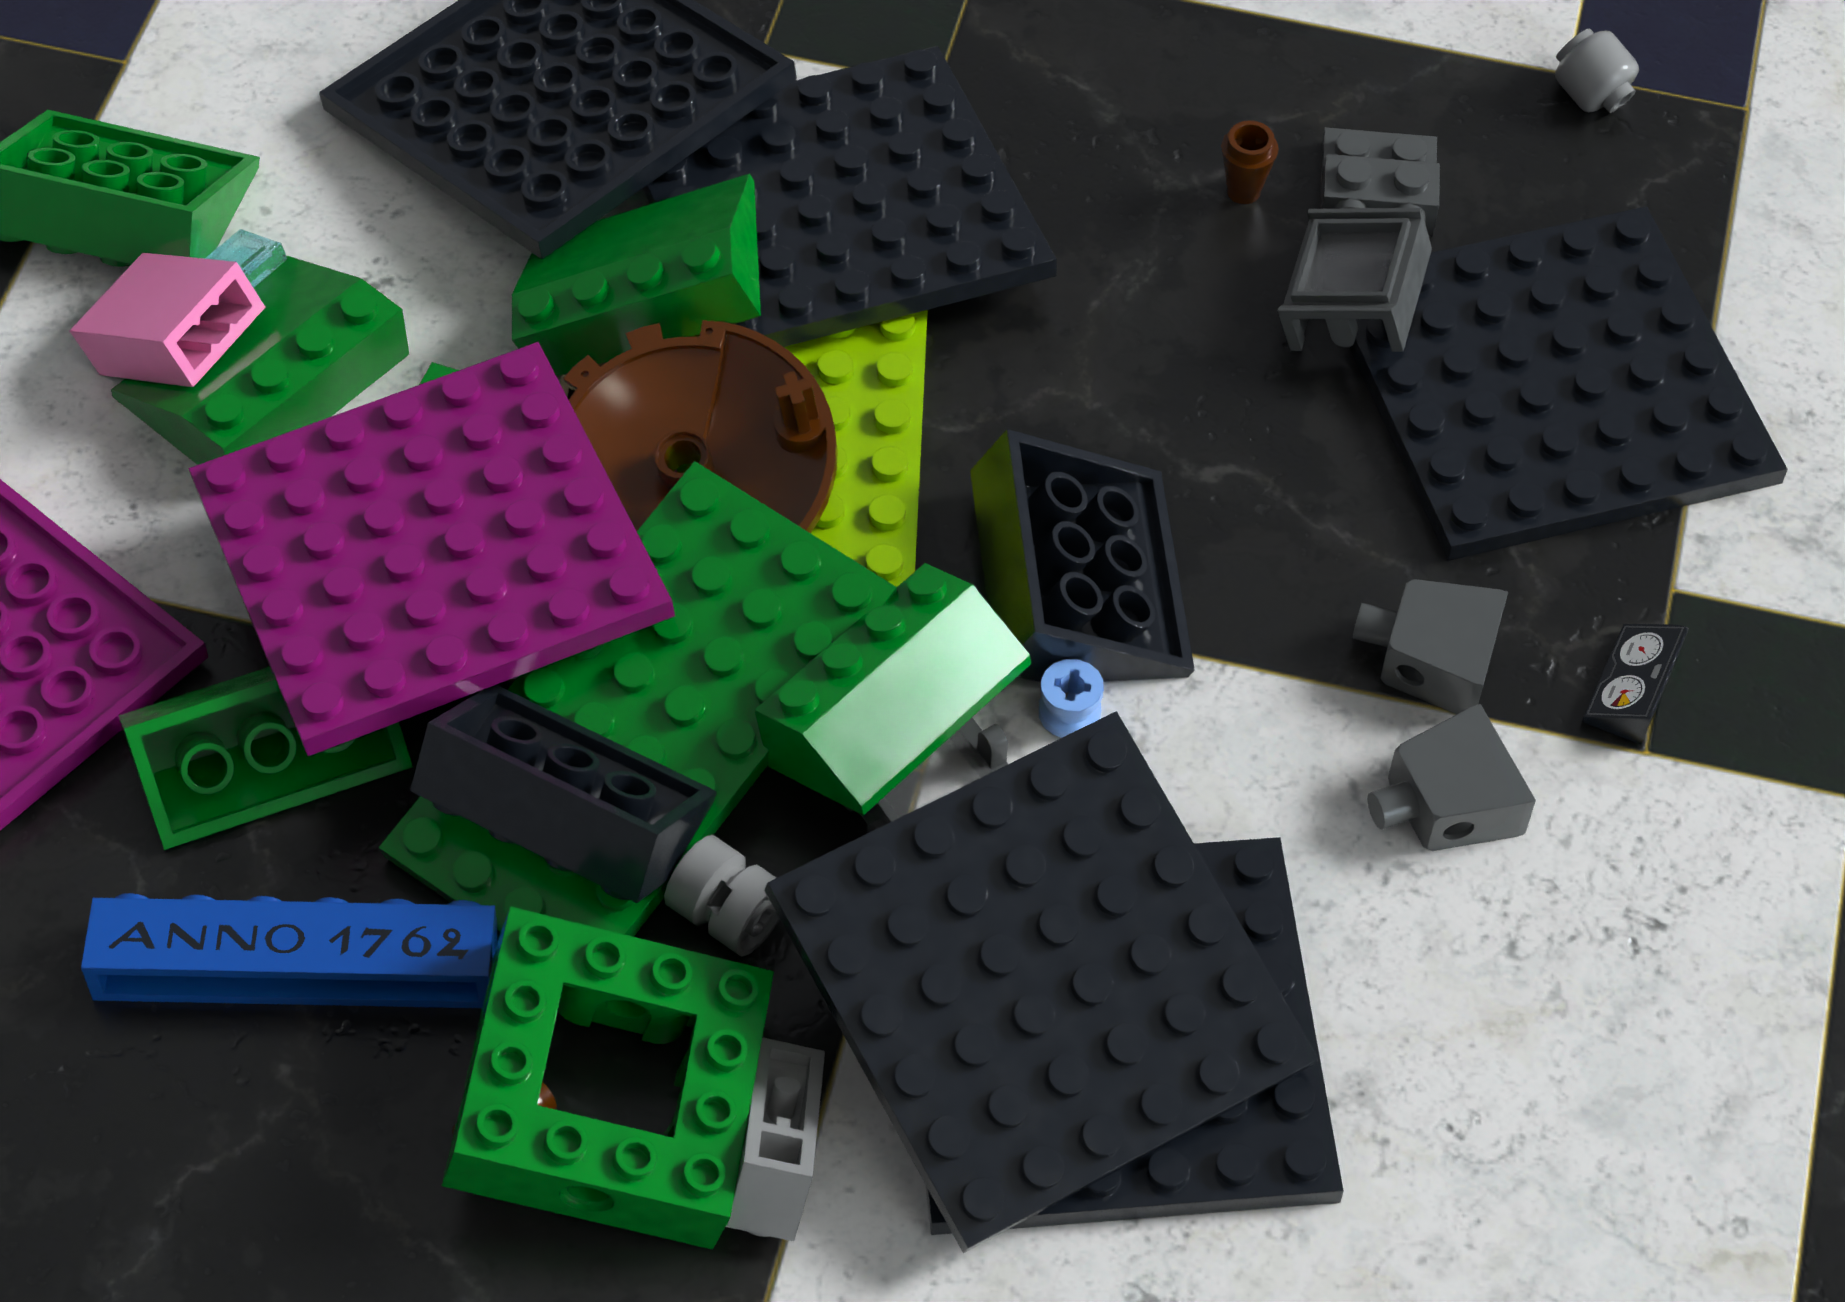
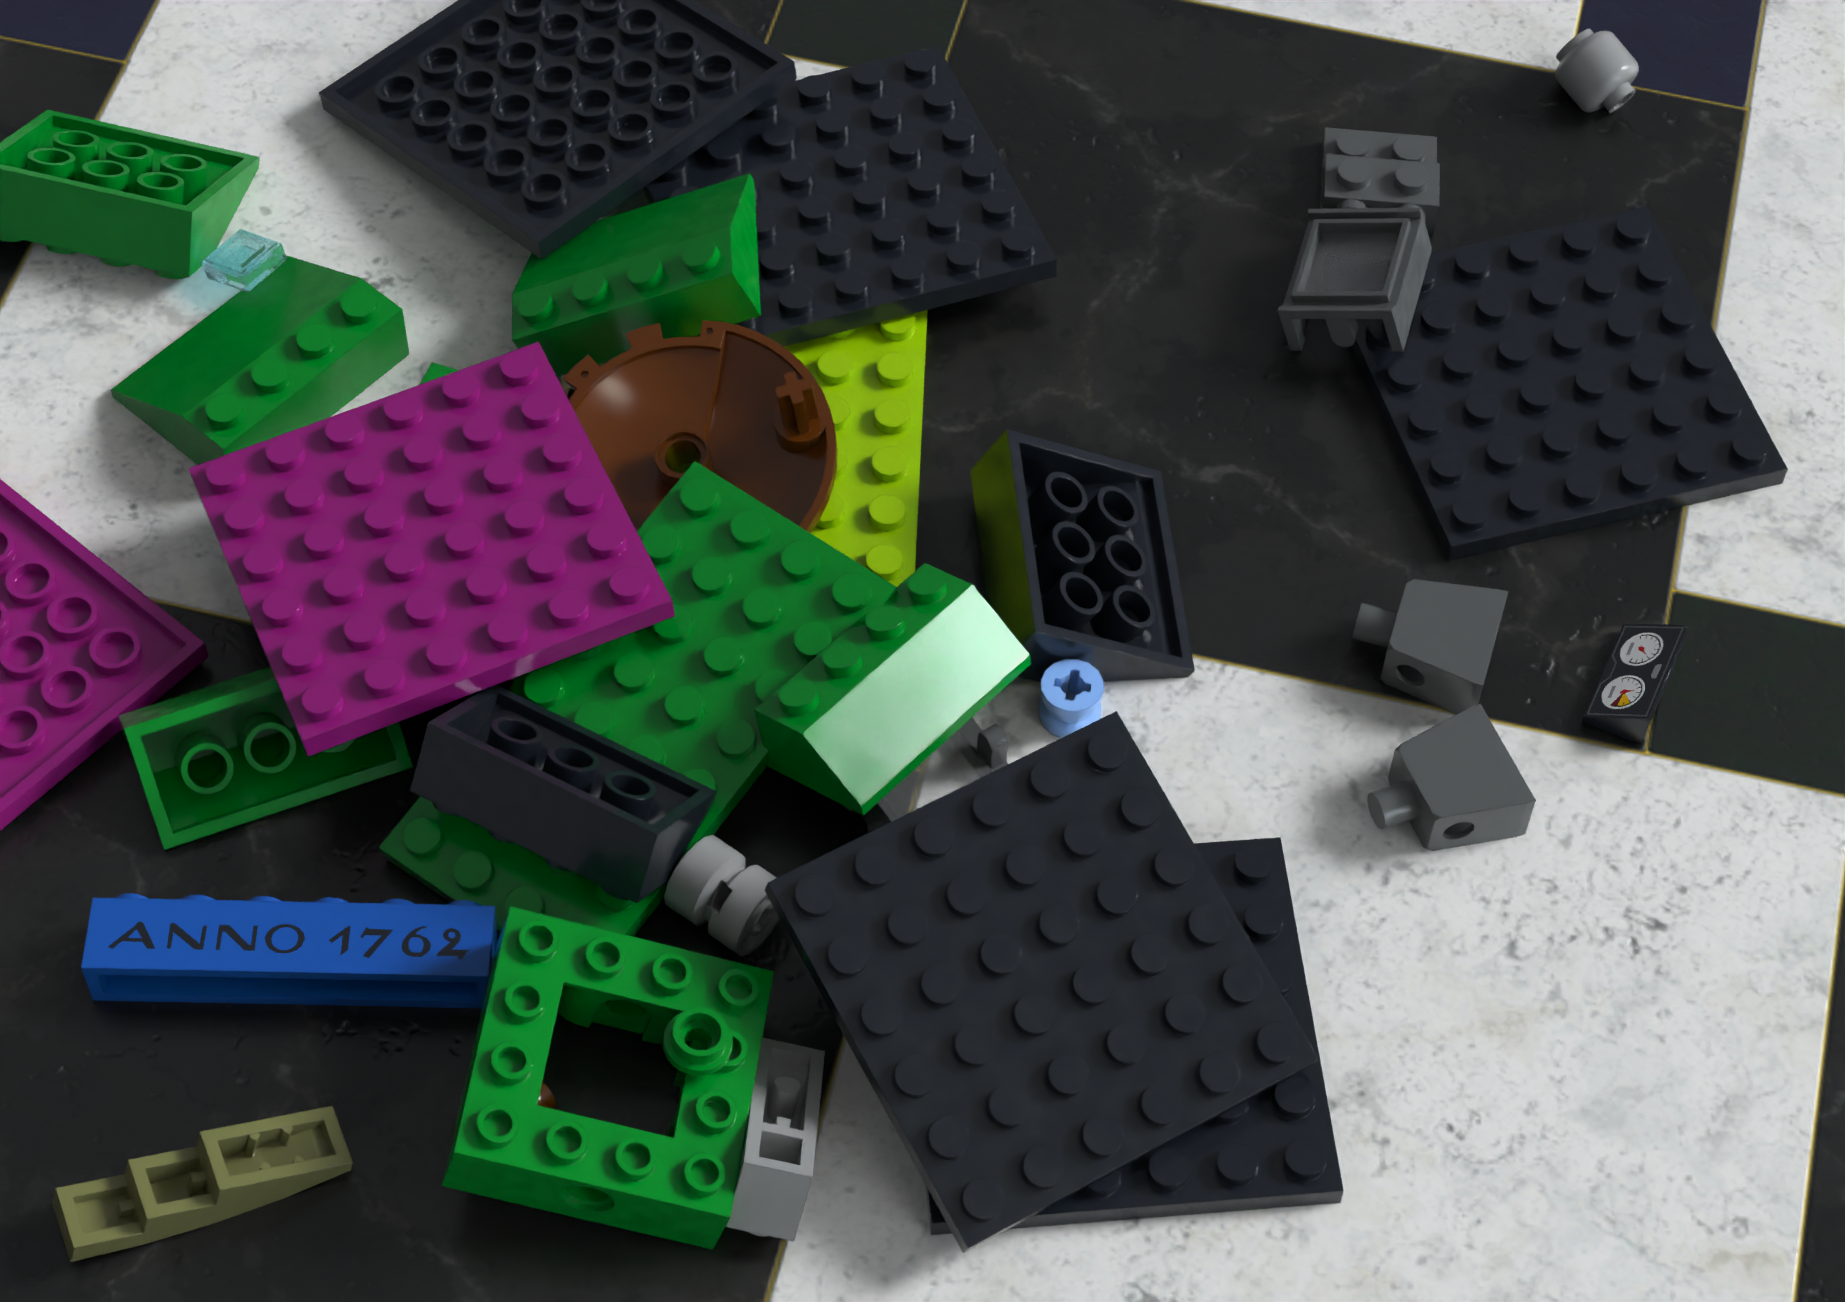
bright pink brick [69,253,265,387] -> none
reddish brown cone [1221,120,1279,204] -> none
none -> olive slope [52,1106,353,1262]
none -> green plate [663,1007,733,1076]

